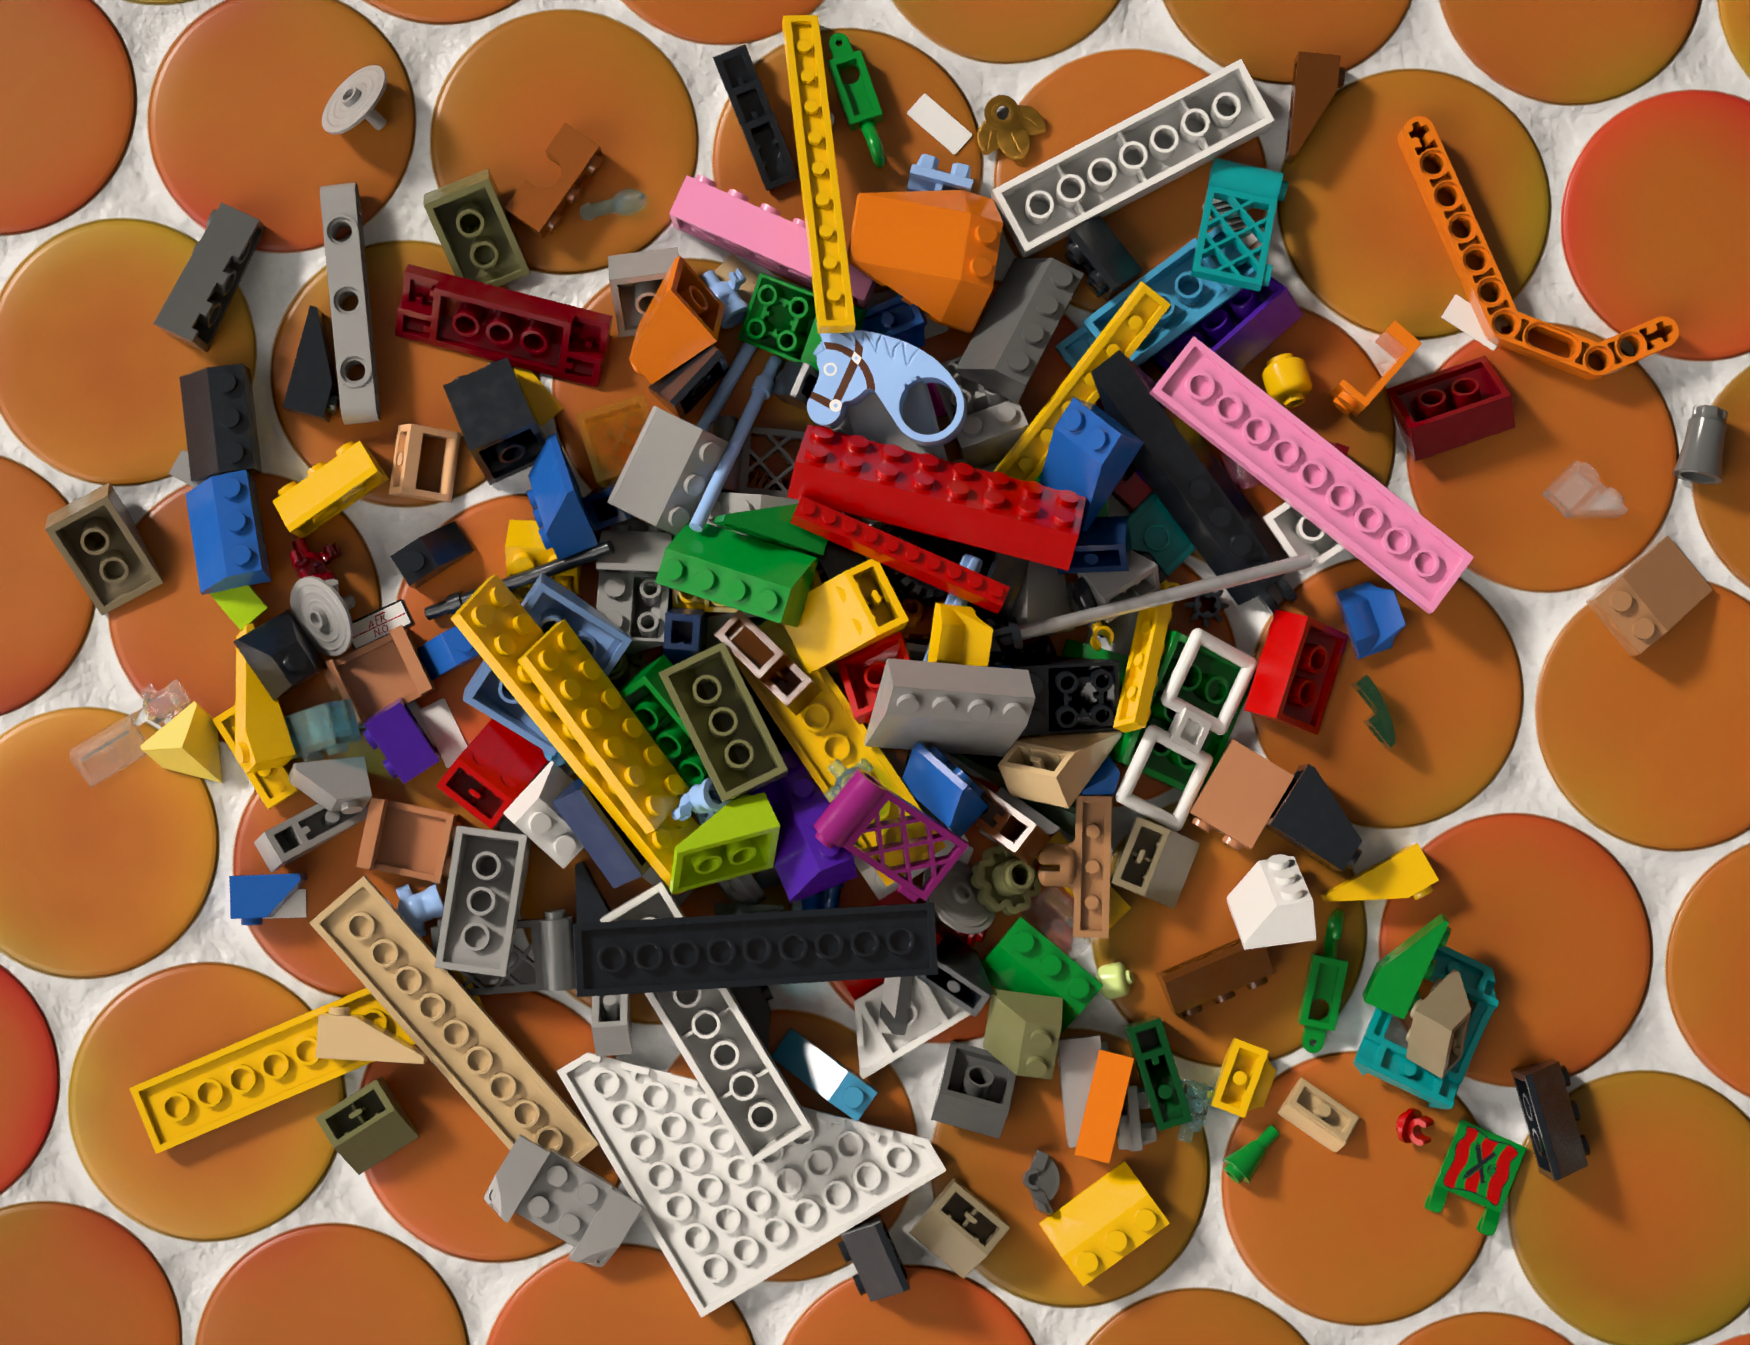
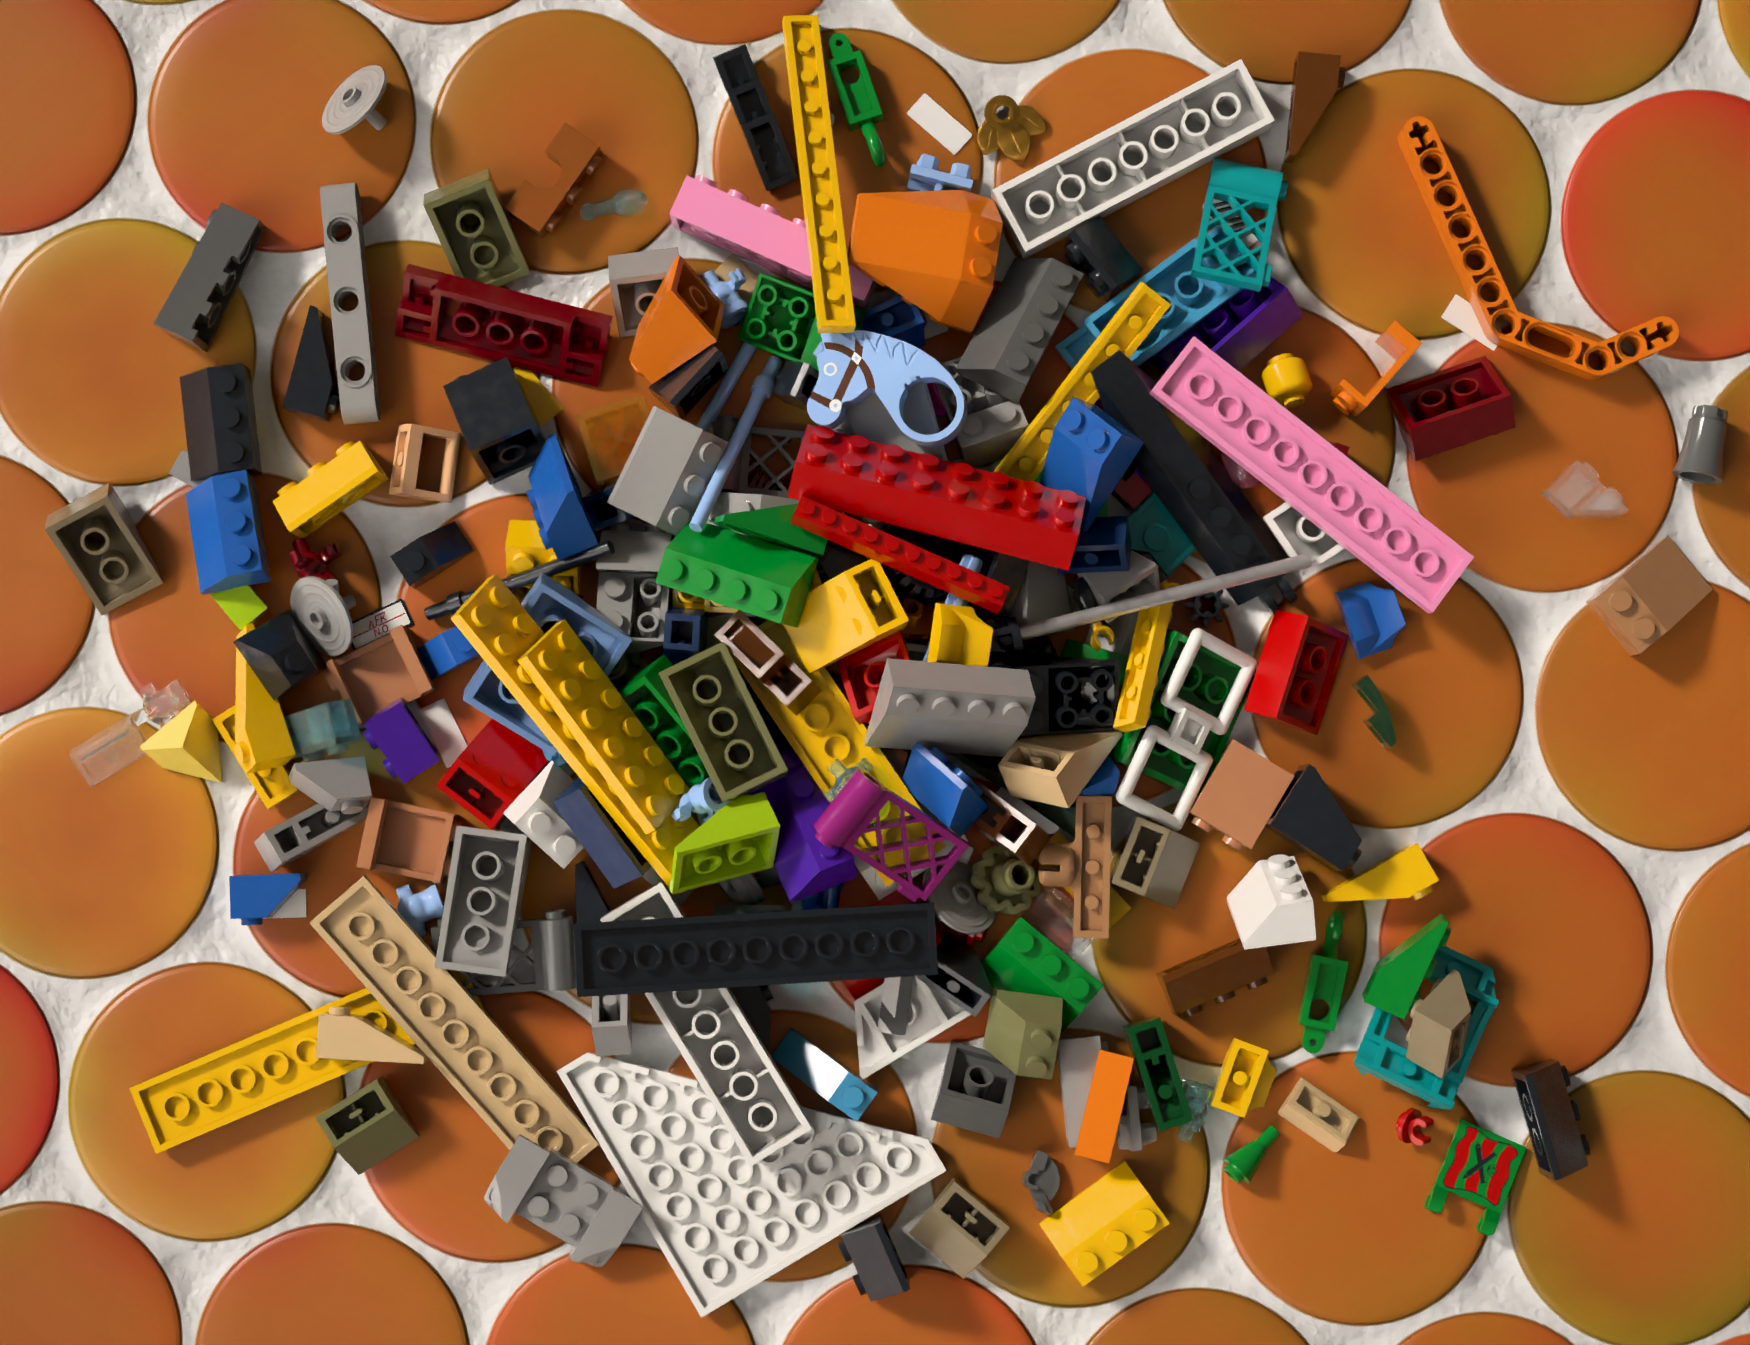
yellowish green piece [1096,962,1134,1000] -> none

